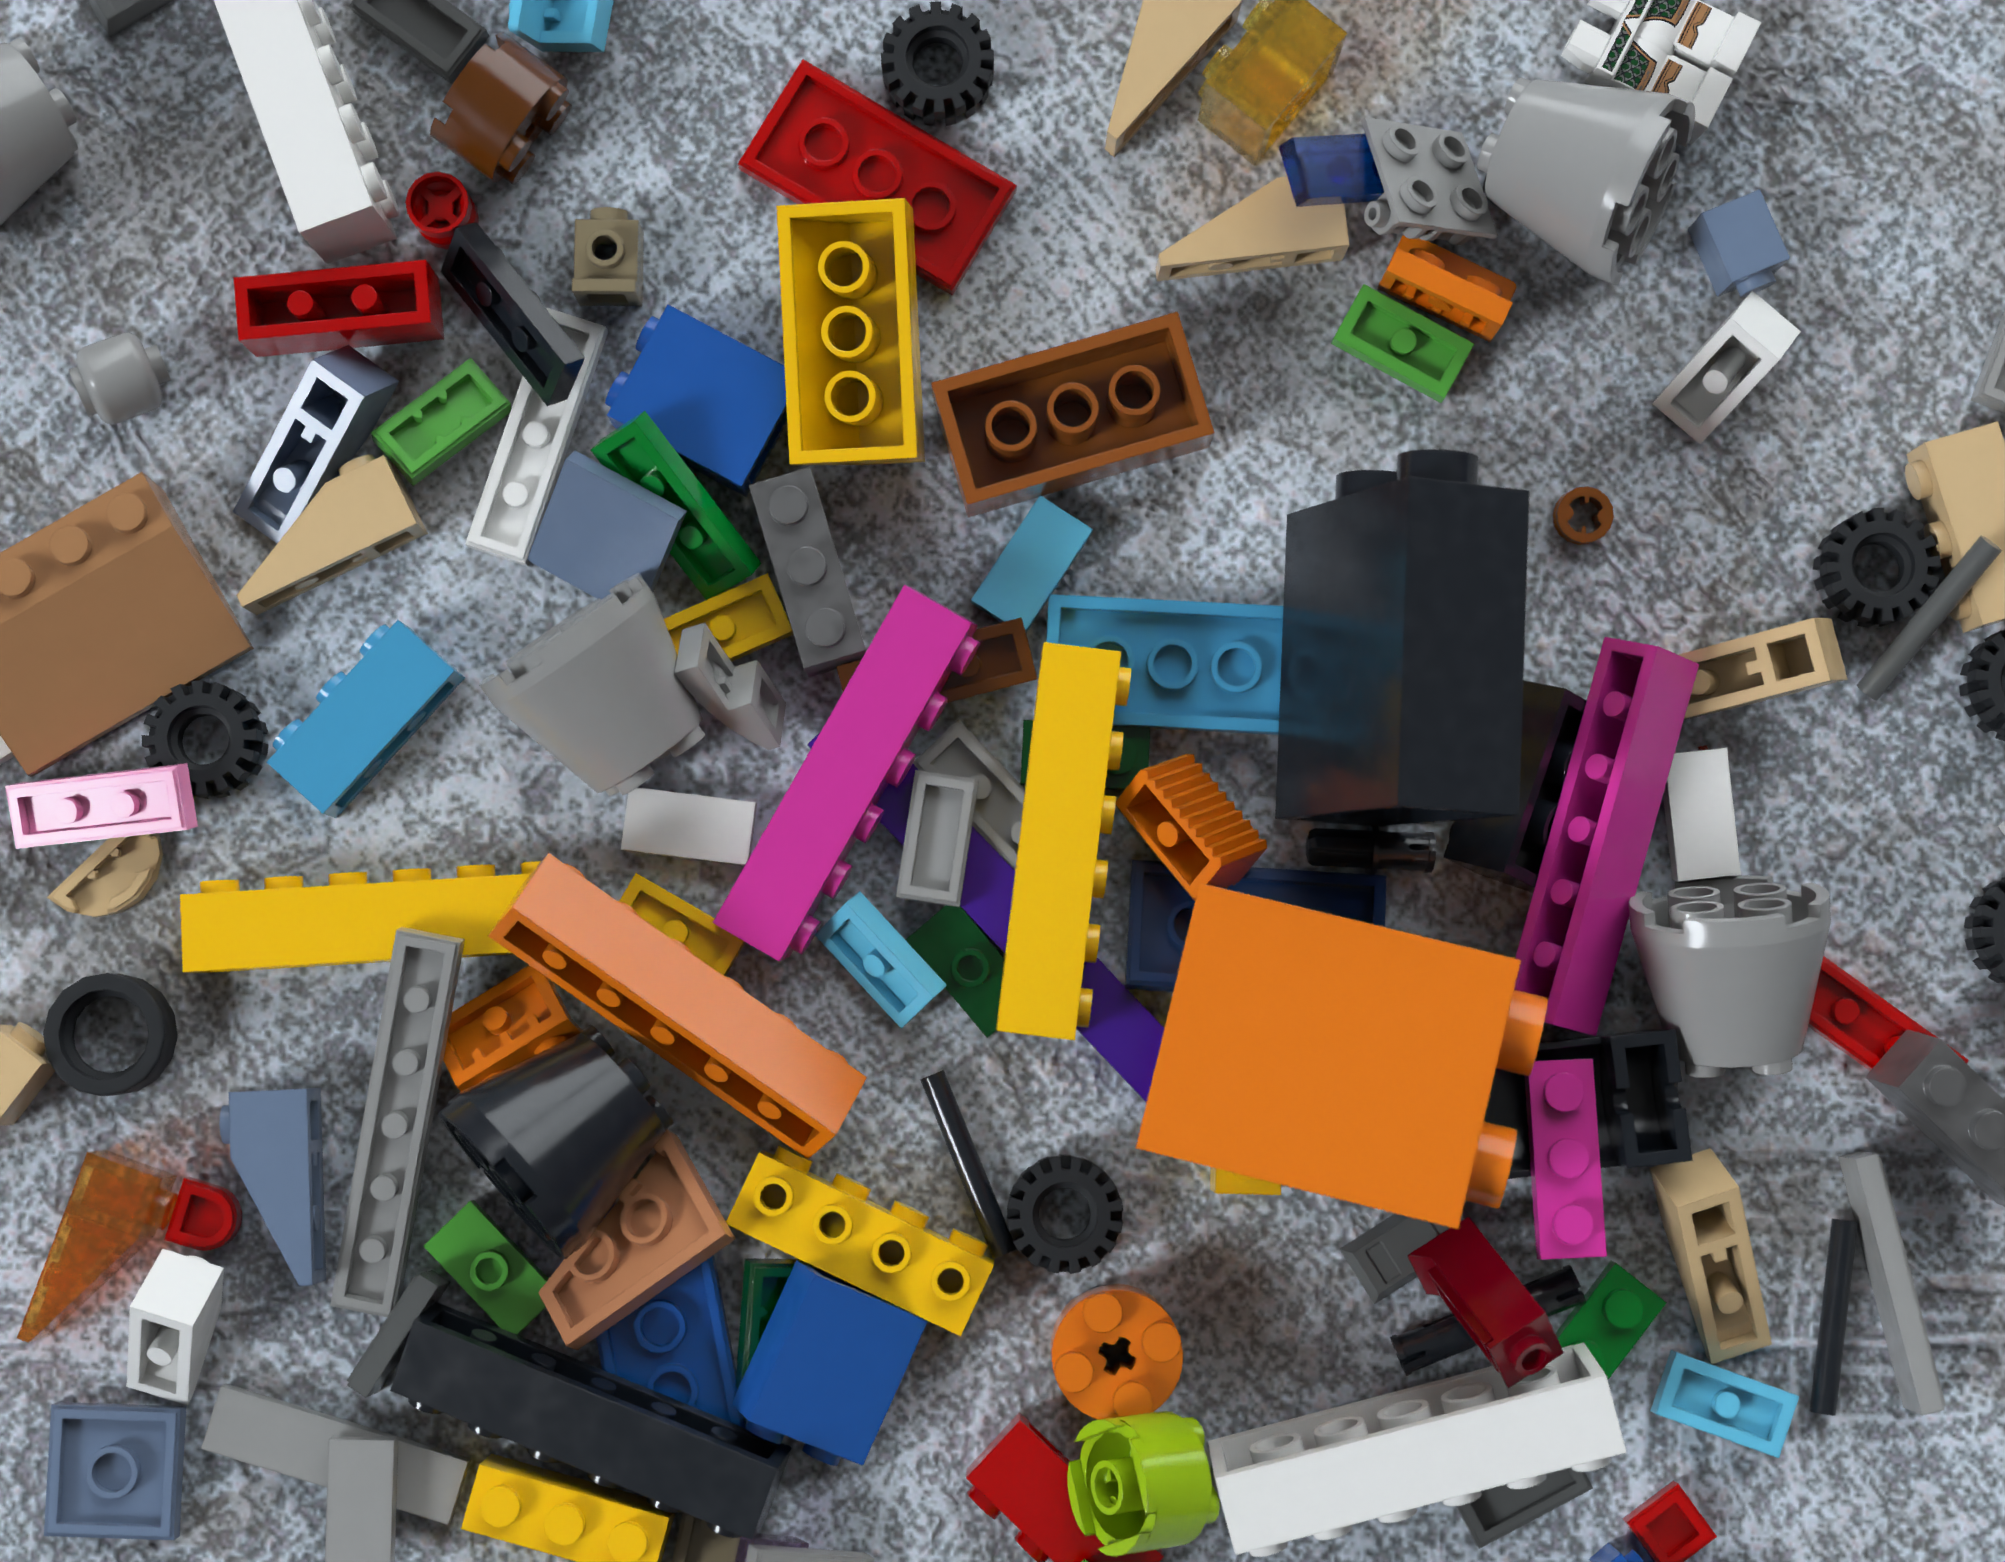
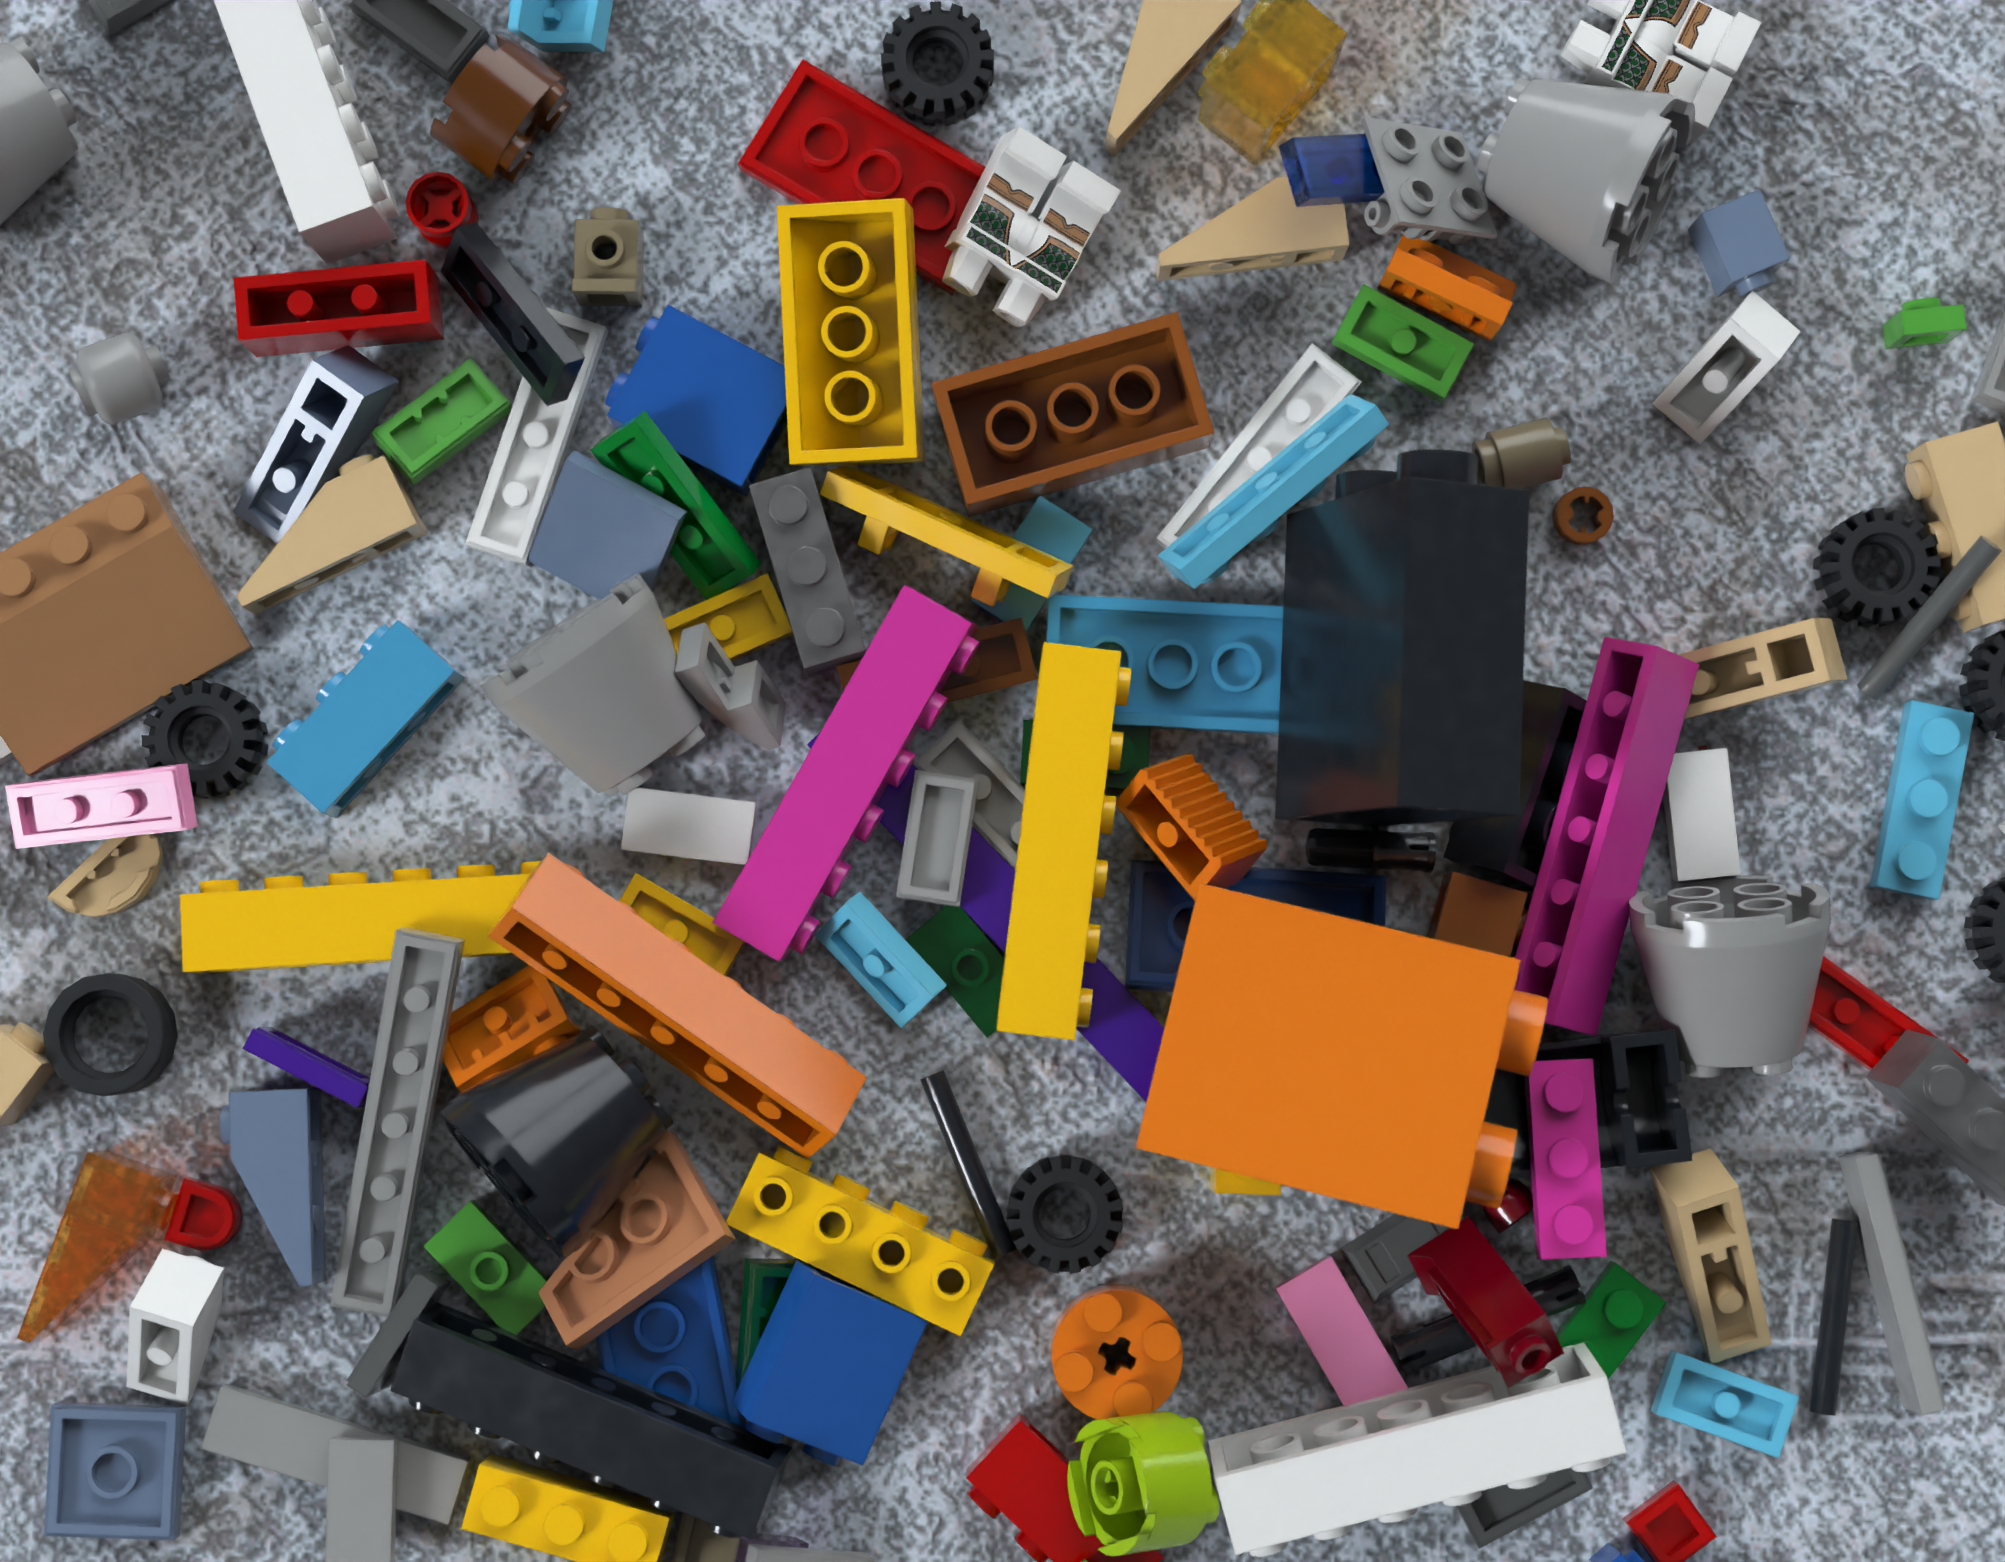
none -> dark purple tile [242,1027,370,1108]
none -> yellow hinge [819,465,1074,607]
none -> white hips [942,126,1121,327]
none -> white tile [1156,343,1362,549]
none -> medium azure plate [1158,394,1389,589]
none -> bright pink tile [1274,1255,1408,1406]
none -> dark orange slope [1426,871,1528,957]
none -> dark tan brick [1472,417,1571,489]
none -> dark red hinge [1482,1178,1533,1234]
none -> medium azure plate [1870,700,1974,900]
none -> bright green plate [1882,298,1967,349]

